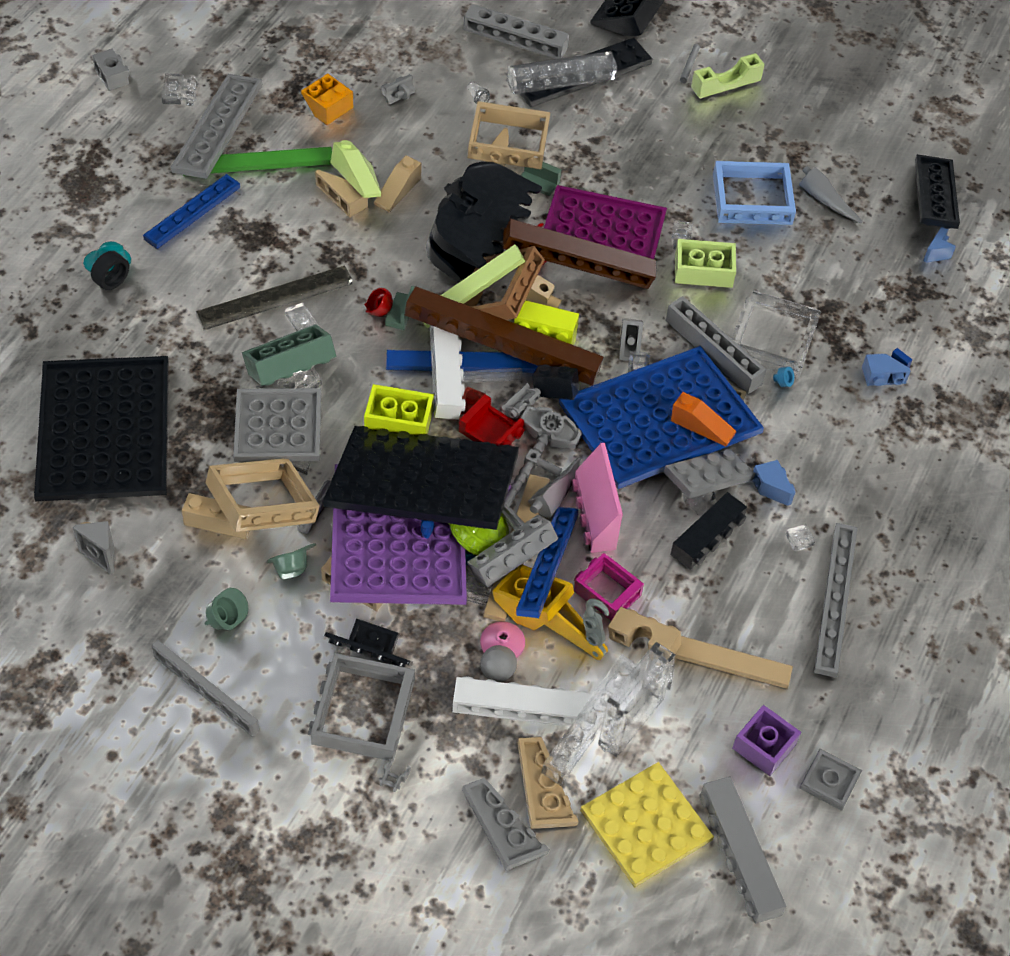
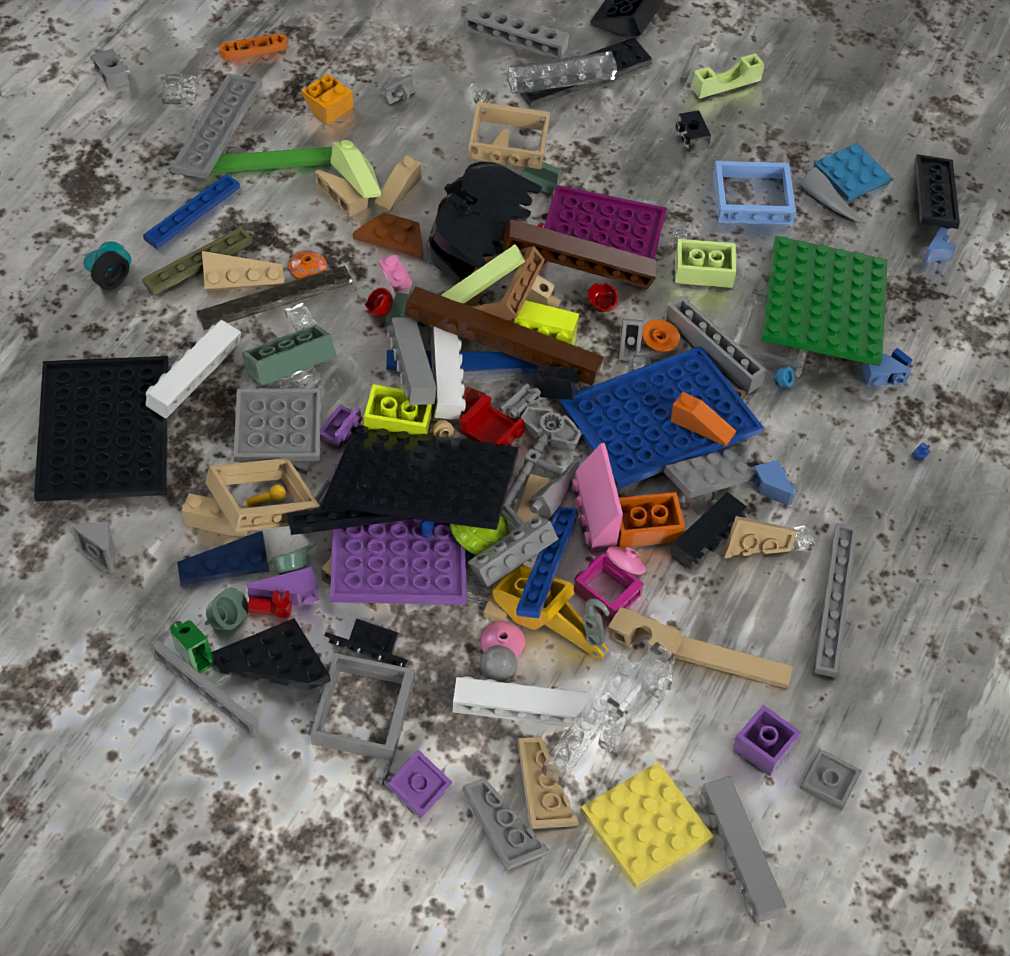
none -> olive plate [142,227,253,296]
none -> white brick [145,320,241,418]
none -> green torso [170,620,215,673]
none -> dark blue wing [177,531,269,585]
none -> tan wing [202,251,285,291]
none -> black plate [211,618,331,690]
none -> orange beam [219,34,288,60]
none -> yellow bar [245,485,286,507]
none -> medium lavender slope [247,567,320,606]
none -> red bar [248,589,292,618]
none -> black plate [287,507,411,535]
none -> orange dish [288,250,327,281]
none -> medium lavender bracket [320,405,362,448]
none -> dark orange wing [353,212,423,259]
none -> bright pink plate [379,255,412,292]
none -> medium lavender plate [386,749,453,818]
none -> light grey brick [387,317,436,405]
none -> tan plate [433,420,454,437]
none -> red hair [588,283,618,312]
none -> bright pink dish [606,546,646,575]
none -> orange brick [617,492,685,548]
none -> orange dish [642,319,680,352]
none -> black brick [675,110,711,152]
none -> tan wing [722,516,797,558]
none -> green plate [761,236,888,366]
none -> dark azure plate [813,143,891,202]
none -> blue plate [912,442,931,461]

